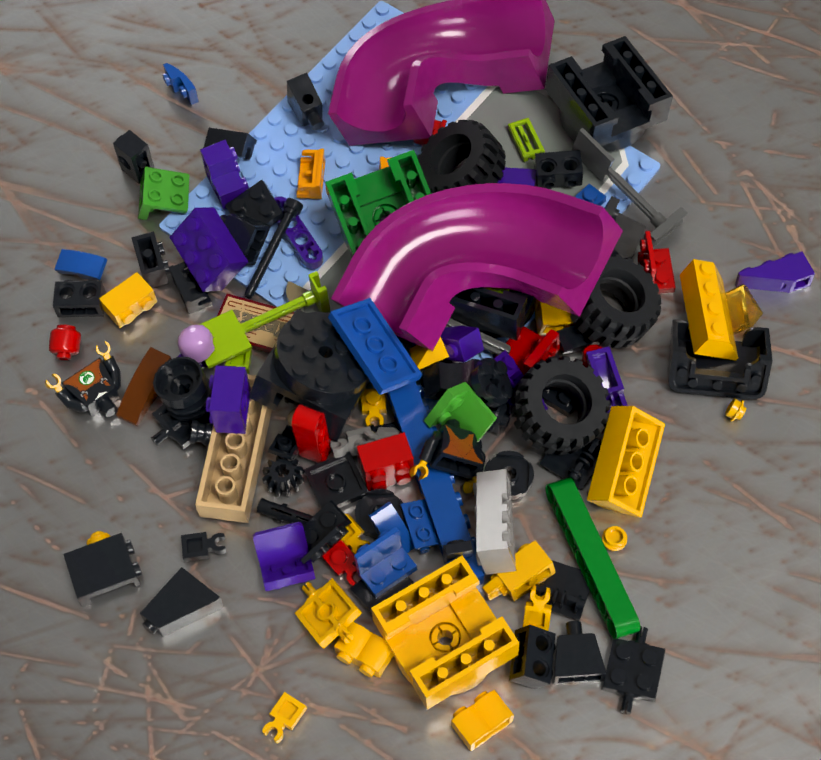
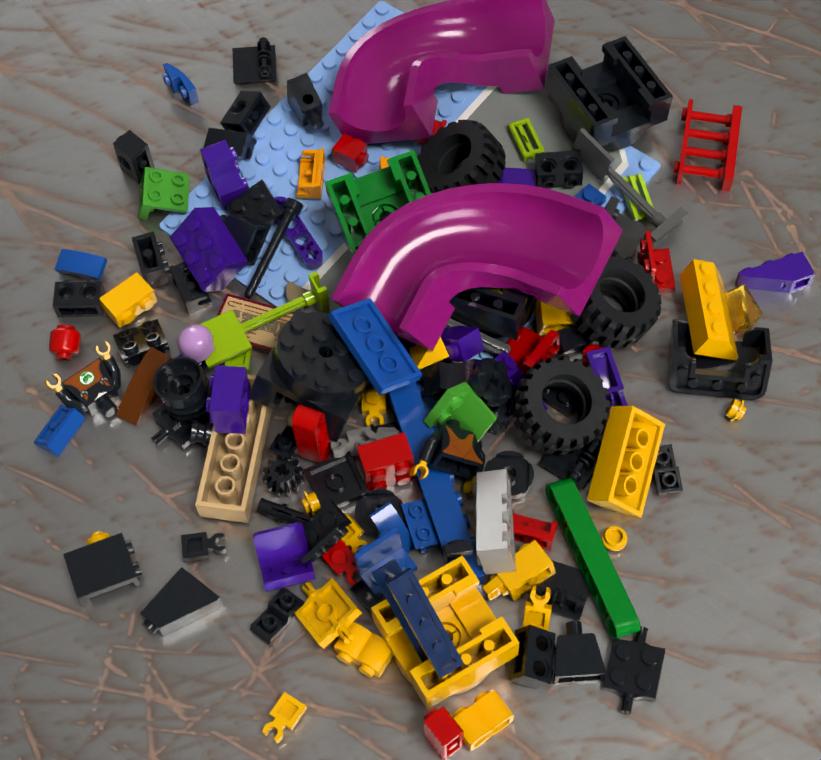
none -> blue slope [33,405,85,456]
none -> black hinge [113,319,170,367]
none -> black brick [220,91,271,136]
none -> black hinge [232,37,277,83]
none -> black slope [250,587,304,645]
none -> yellow plate [301,490,321,516]
none -> red brick [332,133,369,173]
none -> dark blue fence [372,559,464,678]
none -> red brick [424,706,464,760]
none -> red hinge [512,509,558,551]
none -> lime tile [622,173,654,221]
none -> black slope [652,444,683,495]
none -> red fence [673,99,742,192]

